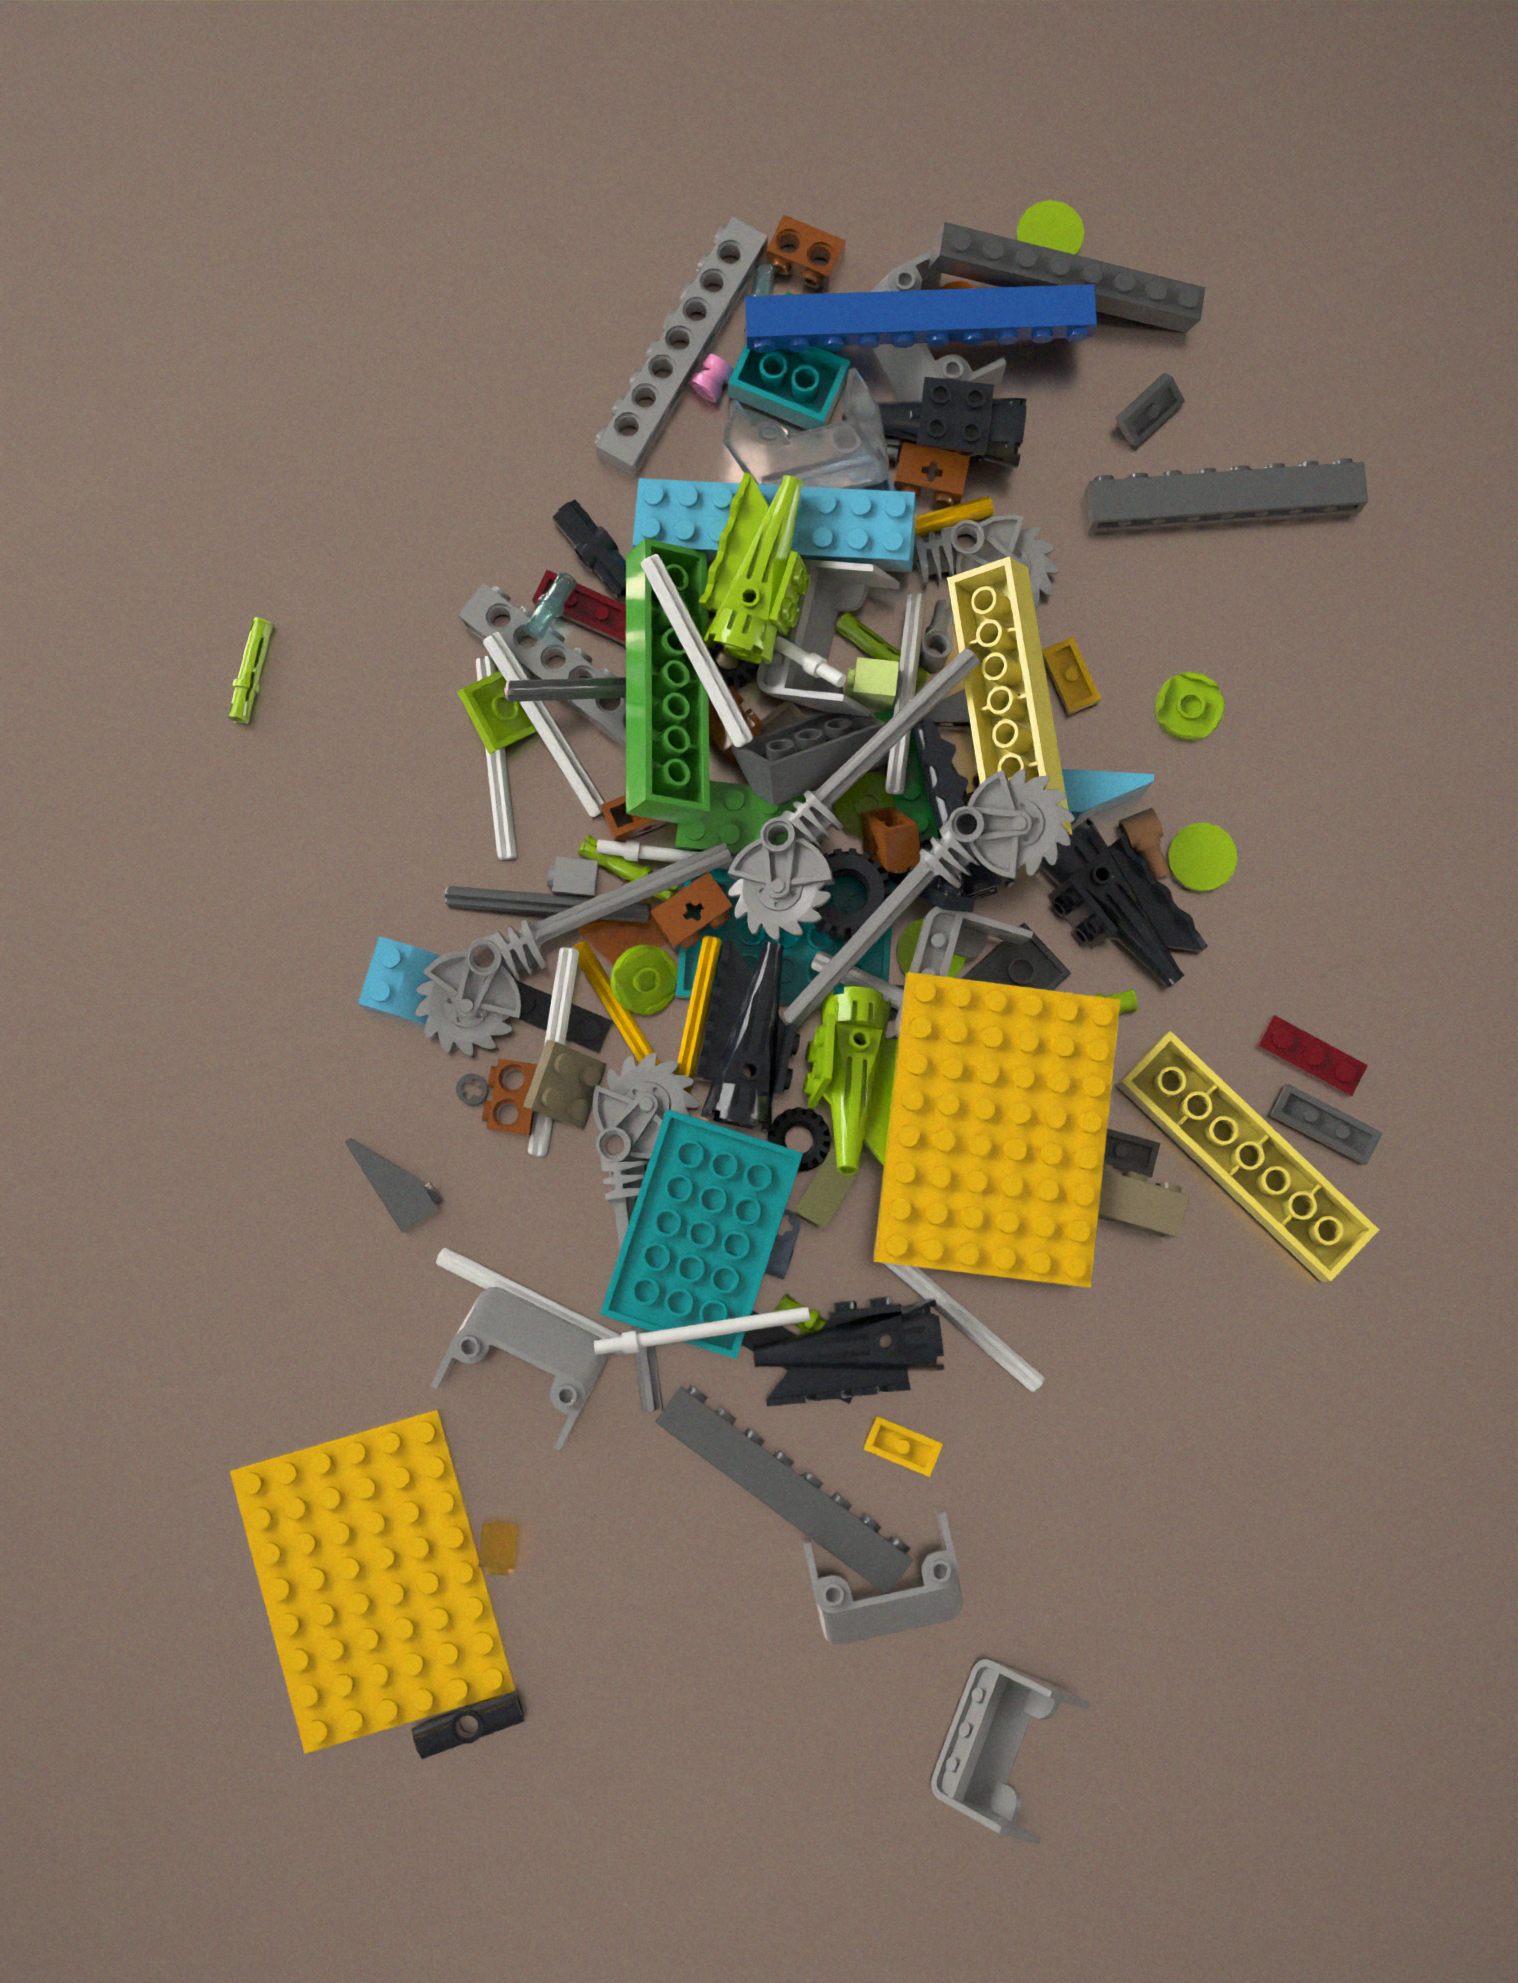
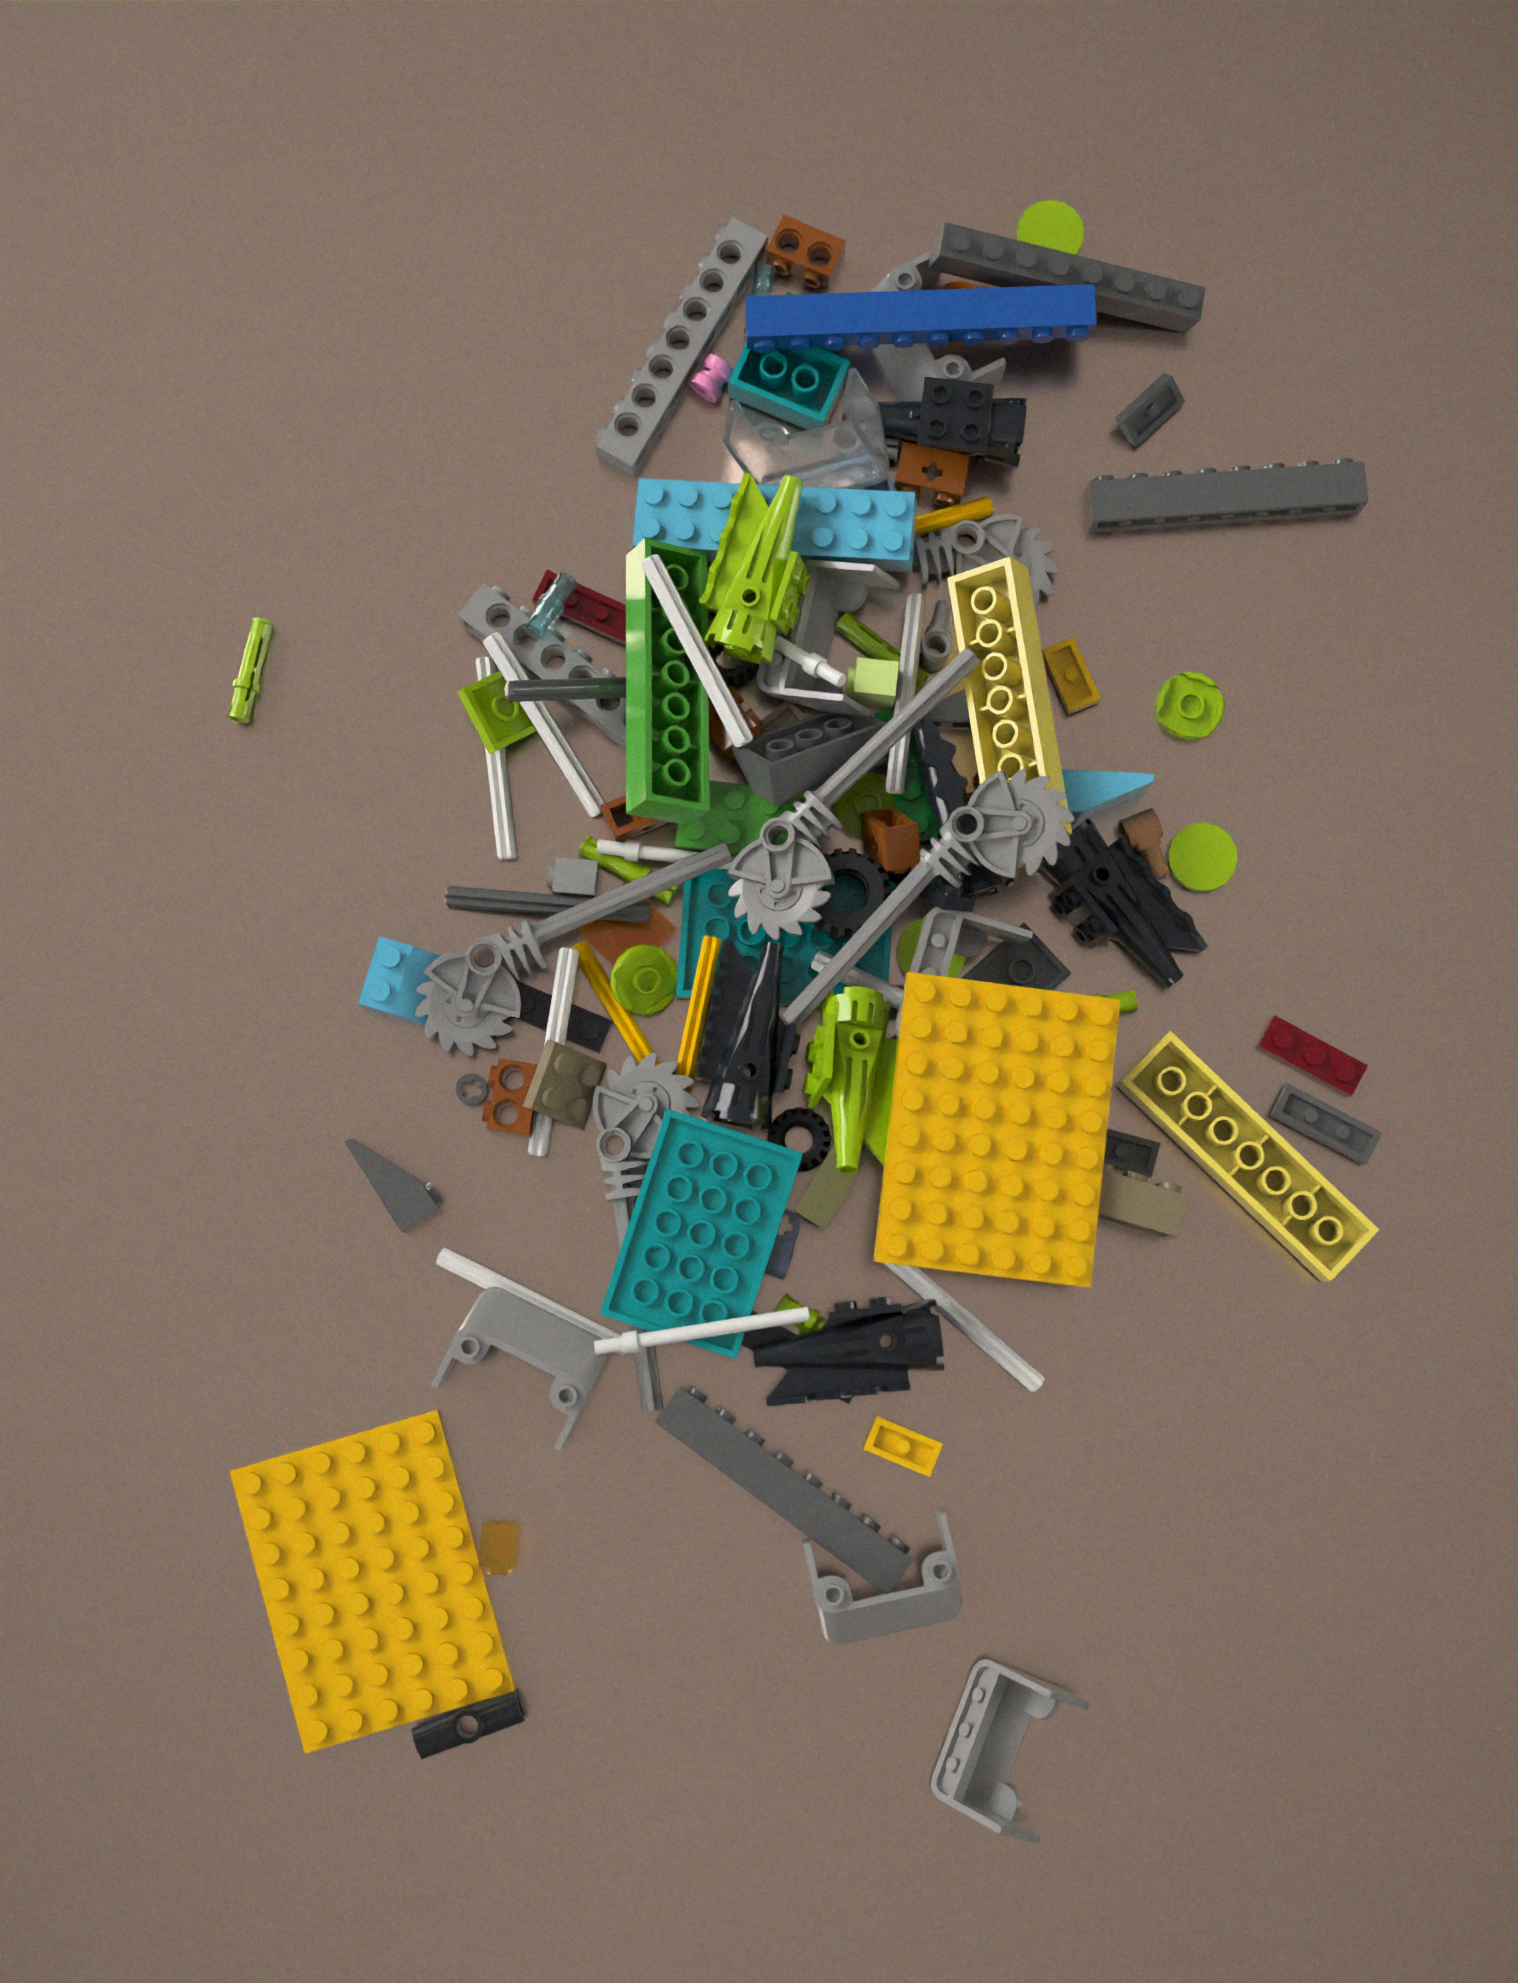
black piece [552,499,626,599] -> none
dark orange brick [650,871,733,951] -> none

